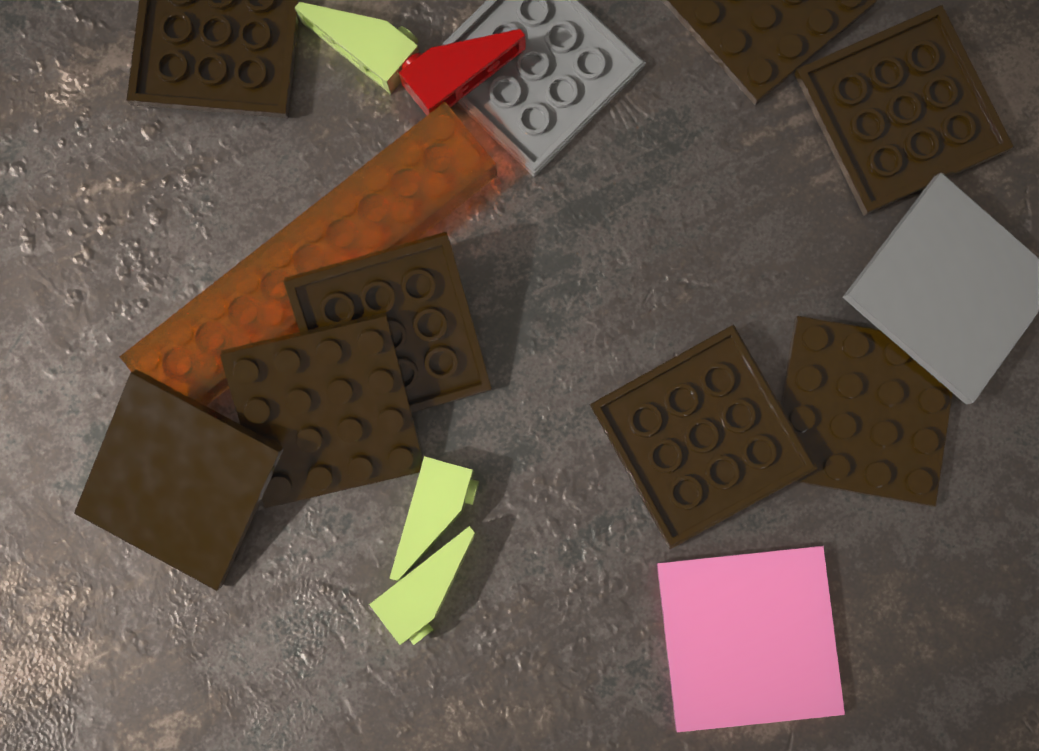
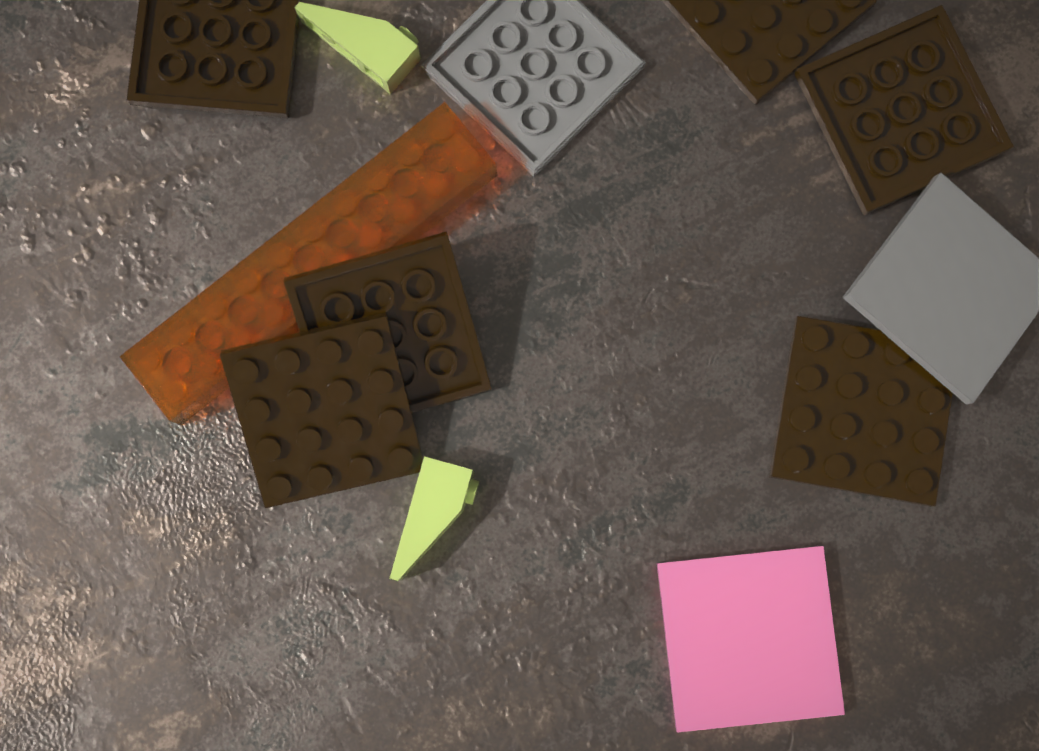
dark brown tile [74,369,284,591] -> none
yellowish green slope [369,526,476,645] -> none
red slope [398,29,526,121] -> none
dark brown tile [589,324,817,550] -> none

